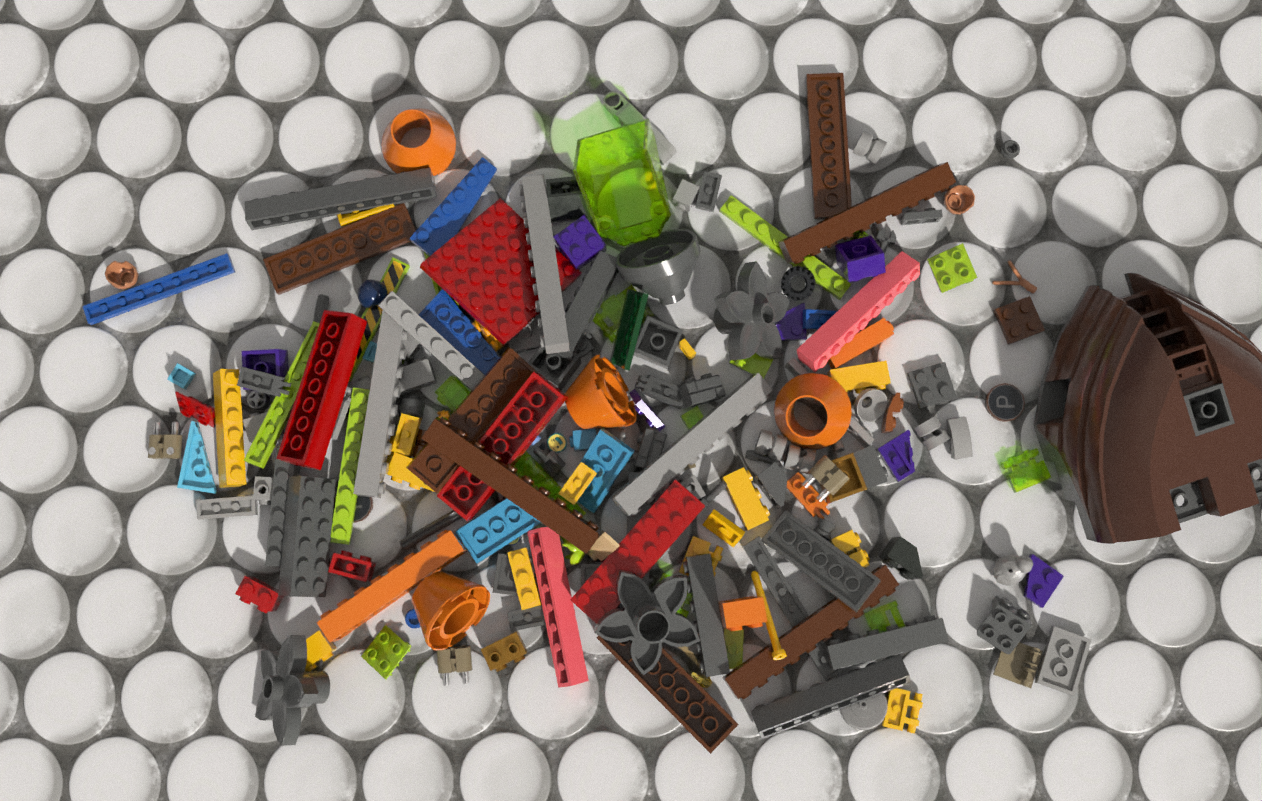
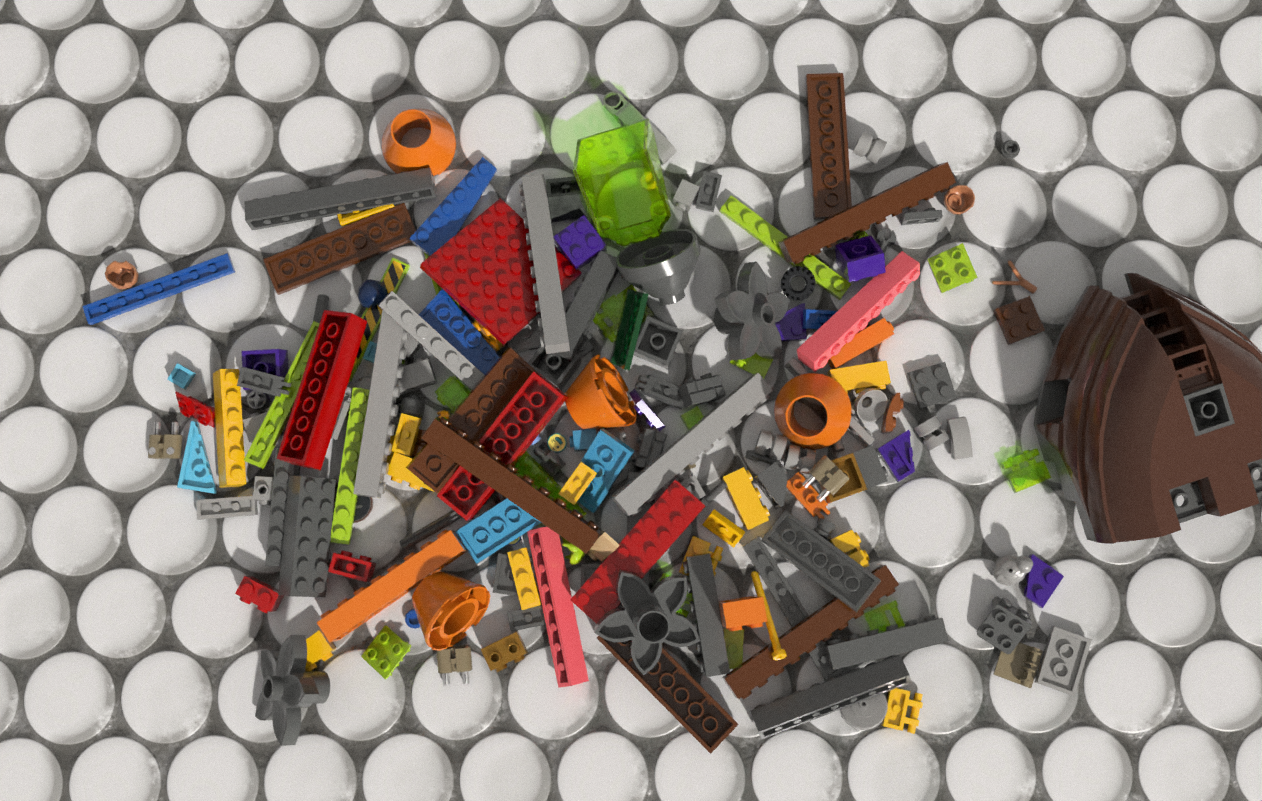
yellow tile [678,338,696,360] -> none
clear yellow bar [691,672,712,688] -> none
pearl dark grey slope [879,536,923,580] -> none
black tile [985,383,1025,422] -> none

